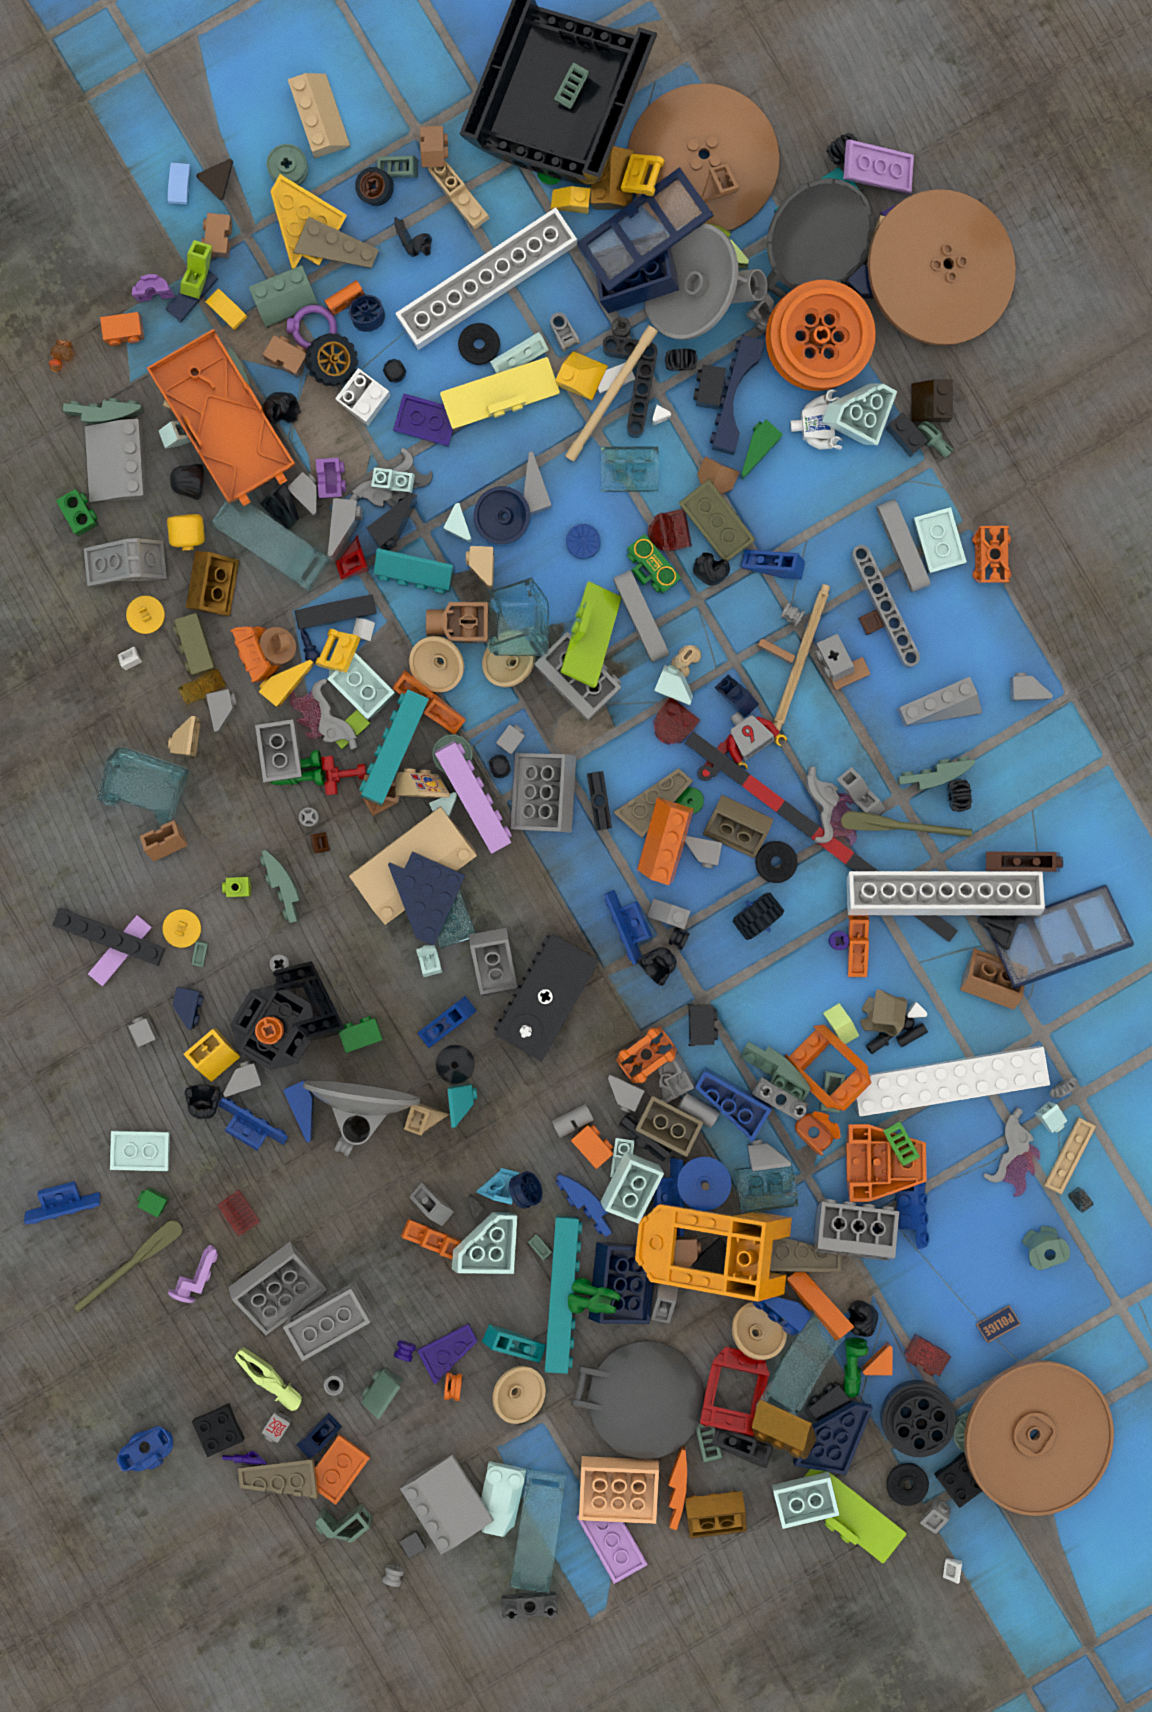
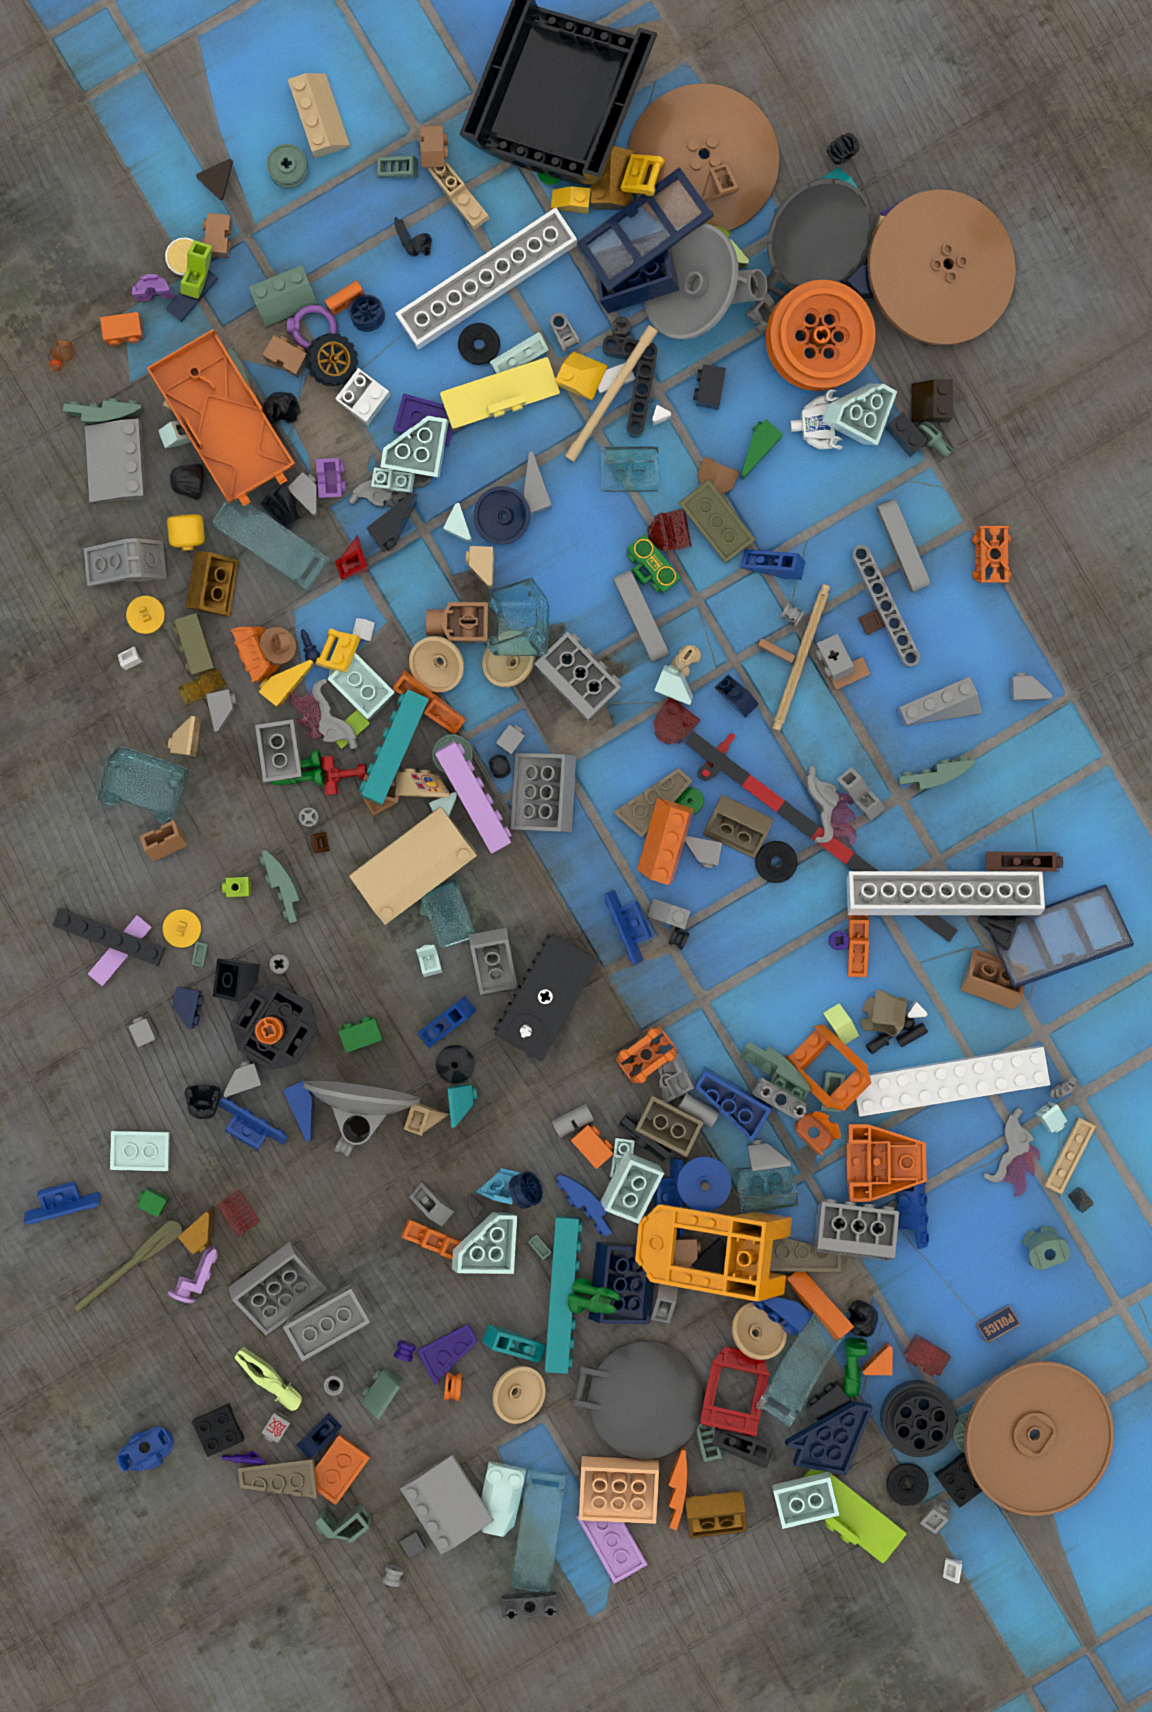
green brick [56,489,98,536] -> none
light blue slope [167,163,191,205] -> none
yellow slope [184,1028,241,1082] -> none
yellow slope [205,288,247,330] -> none
yellow wing [270,174,347,269] -> none
black wedge [273,961,345,1040] -> none
dark tan wing [293,217,379,268] -> none
black slope [294,594,377,630] -> none
light grey slope [328,498,363,561] -> none
wheel [355,167,394,206] -> none
teal slope [374,548,455,594] -> none
black piece [383,359,406,383] -> none
dark blue wing [388,851,465,946] -> none
sand green slope [554,63,590,110] -> none
lime bracket [561,581,621,688] -> none
blue wheel [566,524,600,559] -> none
black piece [587,771,612,831] -> none
light grey slope [608,1074,644,1113] -> none
black hair [637,947,677,986] -> none
black gear [665,348,697,371] -> none
black brick [687,1003,718,1046] -> none
black hair [693,552,730,586] -> none
dark blue arch [710,335,765,455] -> none
light grey torso [728,712,787,770] -> none
black wheel [732,892,784,940] -> none
pearl gold slope [752,1400,817,1460] -> none
olive piece [841,811,972,837] -> none
lavender tile [843,140,914,194] -> none
bright green slope [883,1121,920,1166] -> none
light aqua plate [913,507,966,574] -> none
black gear [947,779,972,812] -> none
none -> pearl gold tile [165,237,194,277]
none -> pearl gold slope [178,1206,215,1254]
none -> black slope [213,958,260,1002]
none -> light aqua brick [380,416,449,478]

